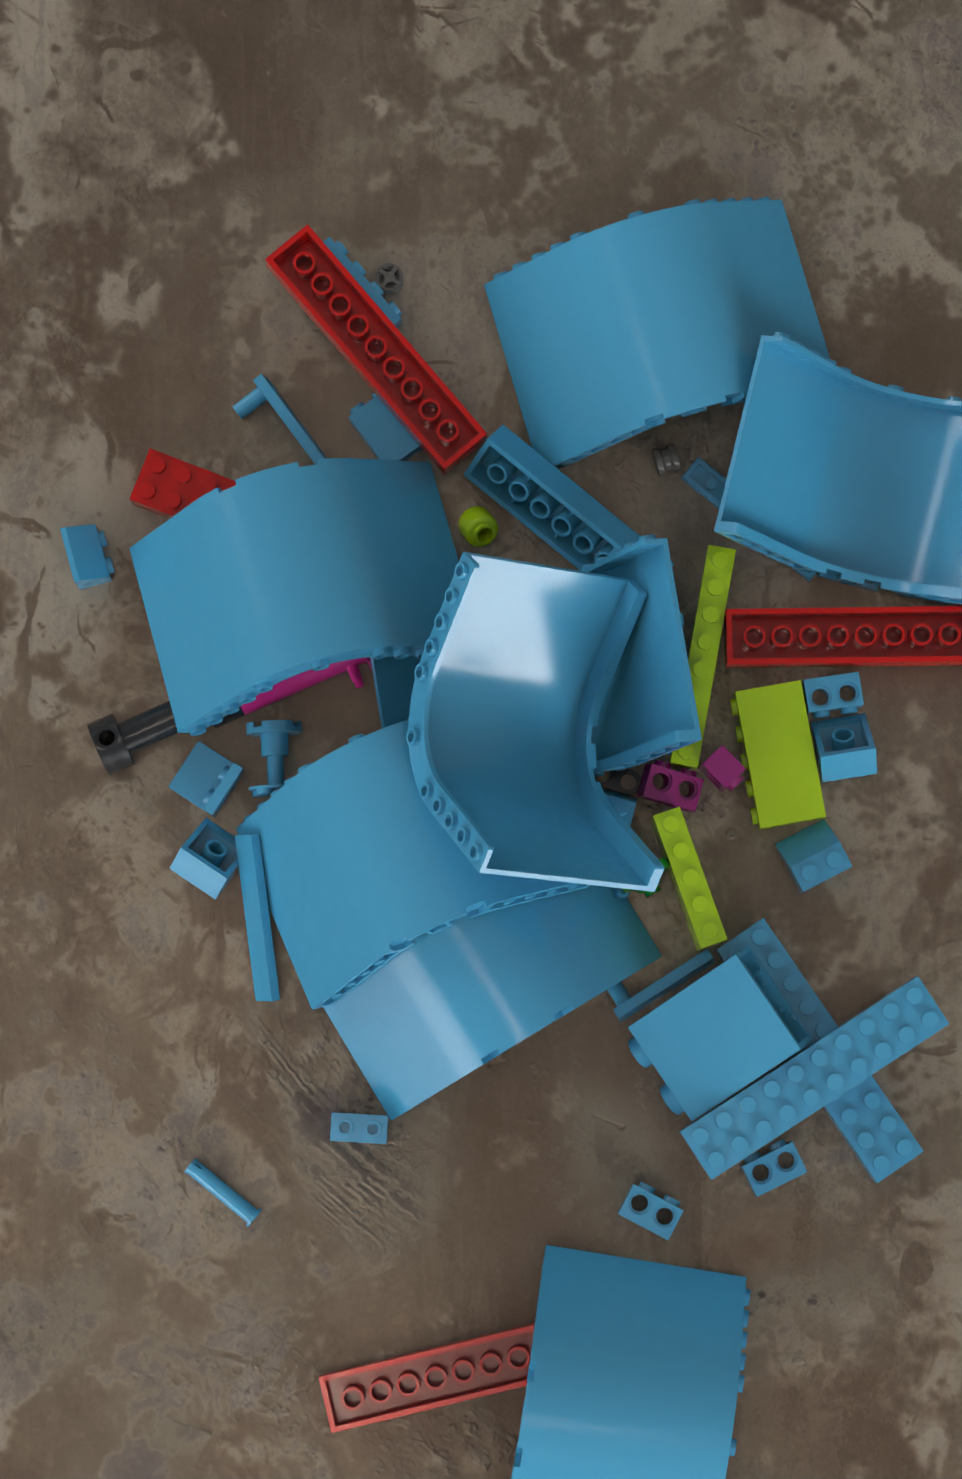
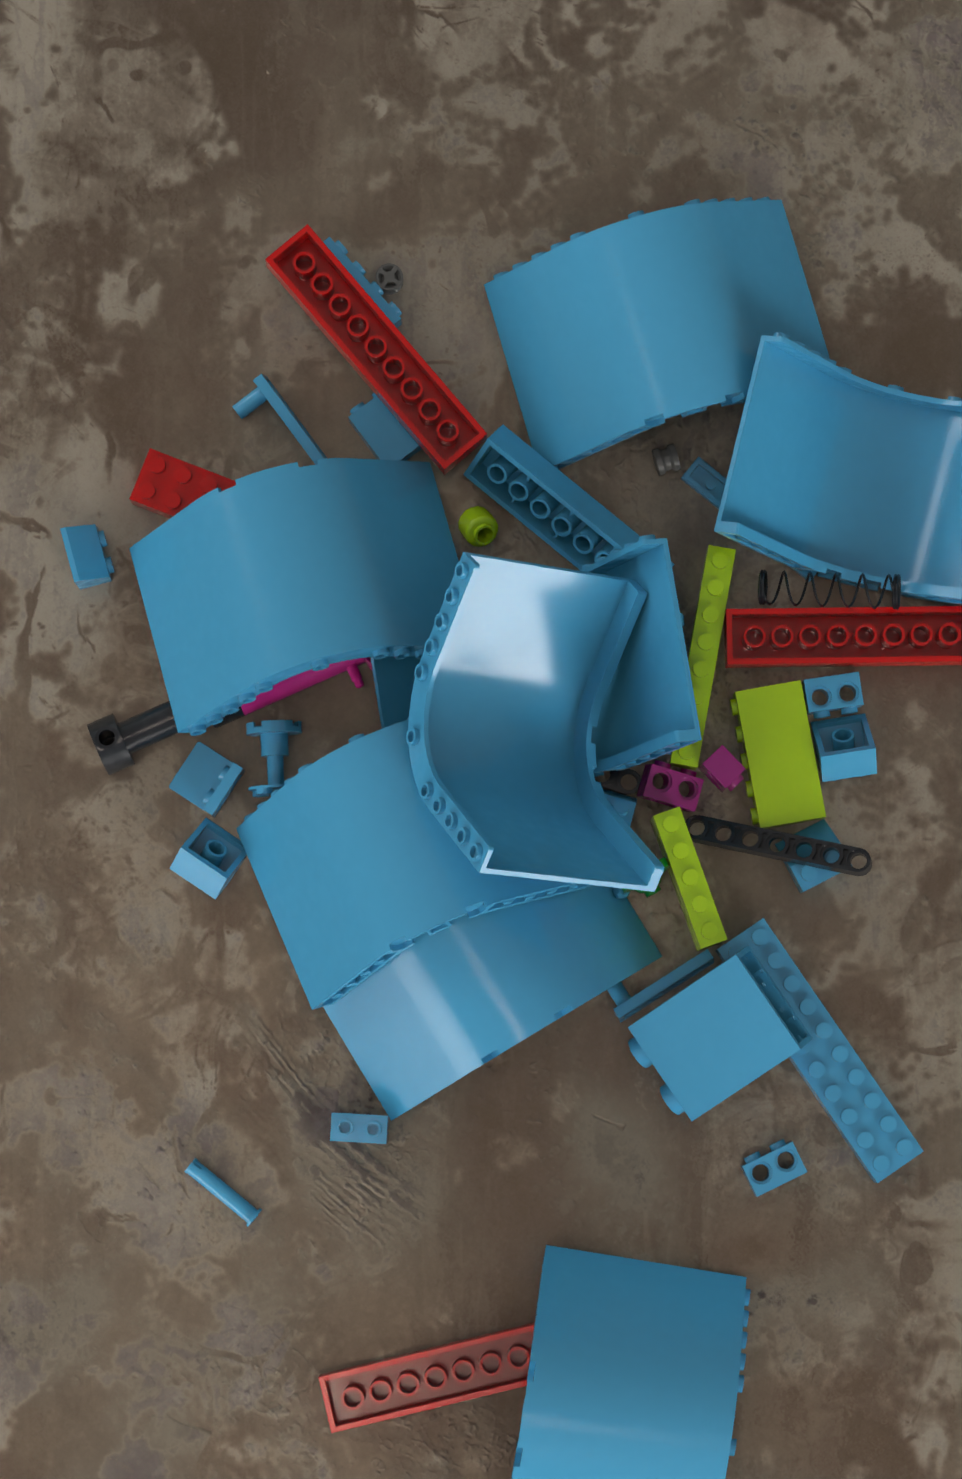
dark azure tile [235,833,280,1001] -> none
dark azure brick [617,1182,684,1240] -> none
dark azure brick [679,976,949,1180] -> none
none -> black beam [685,815,872,876]
none -> black piece [758,570,901,610]

